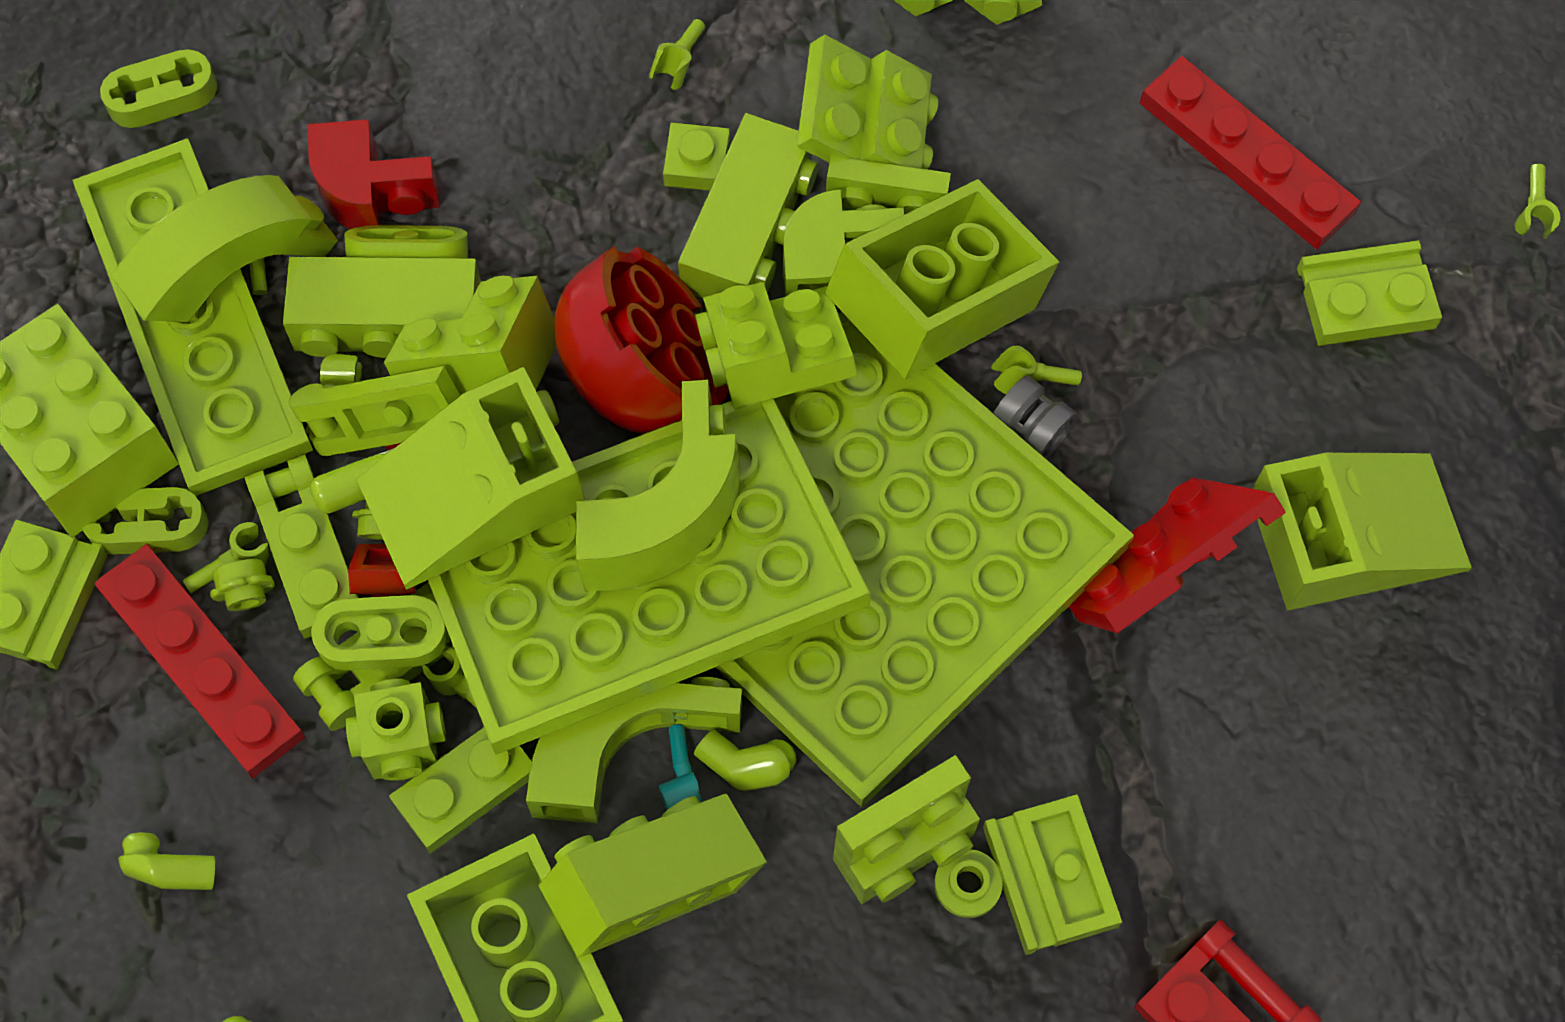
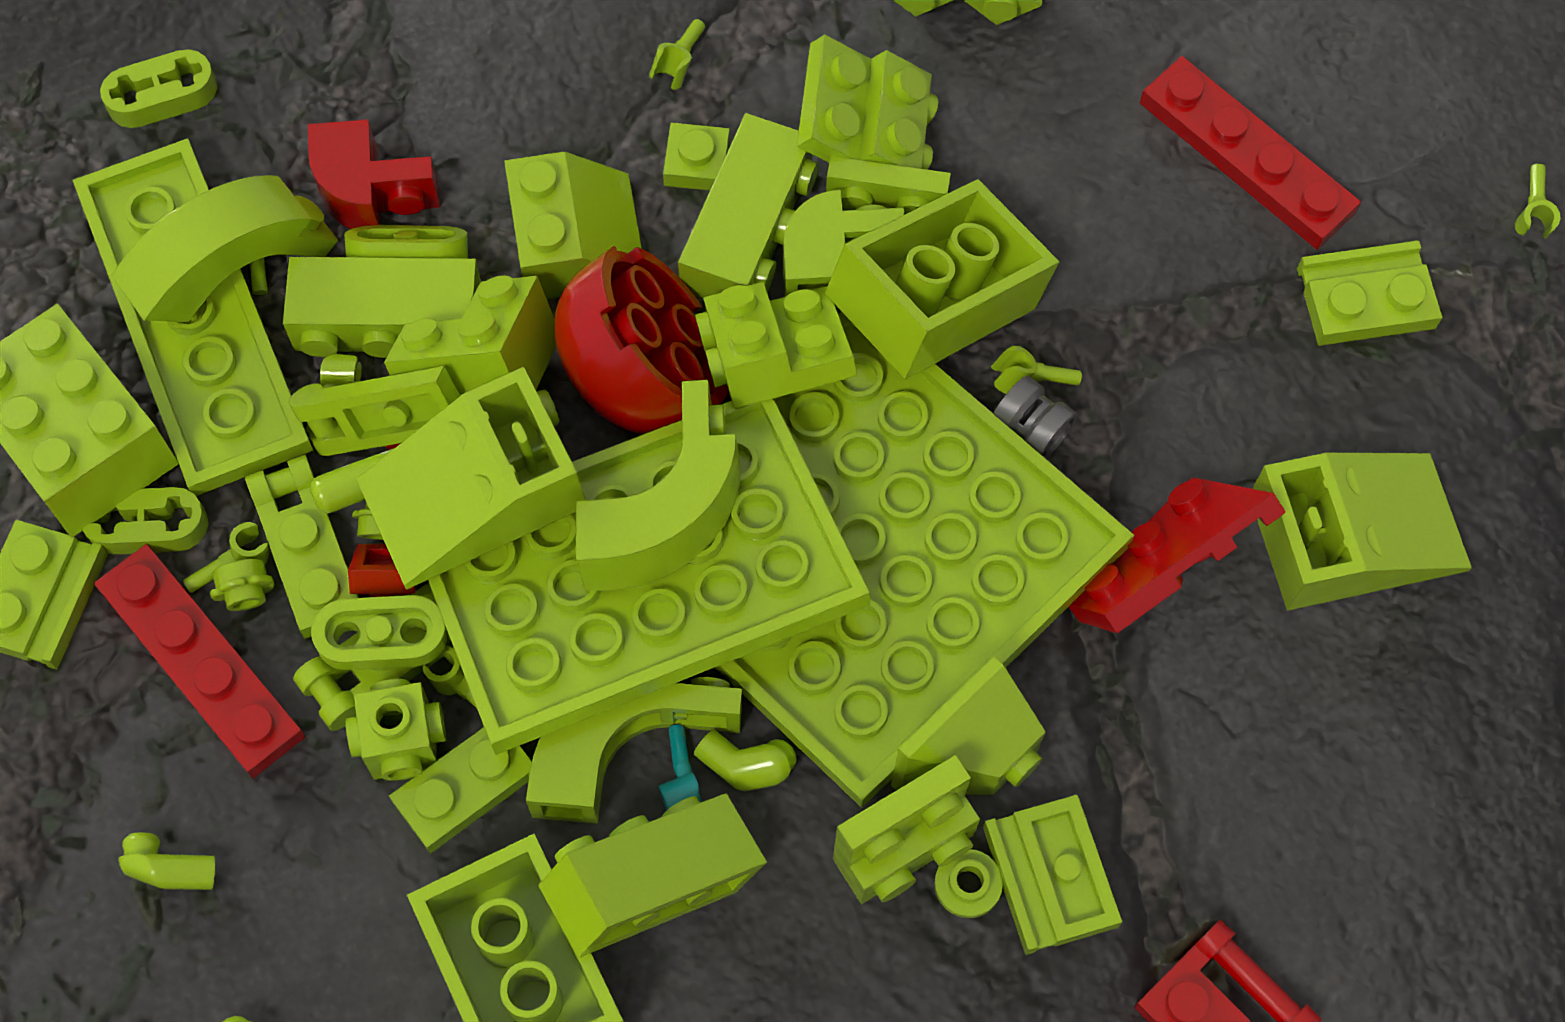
none -> lime slope [504,152,642,299]
none -> lime slope [891,656,1046,795]

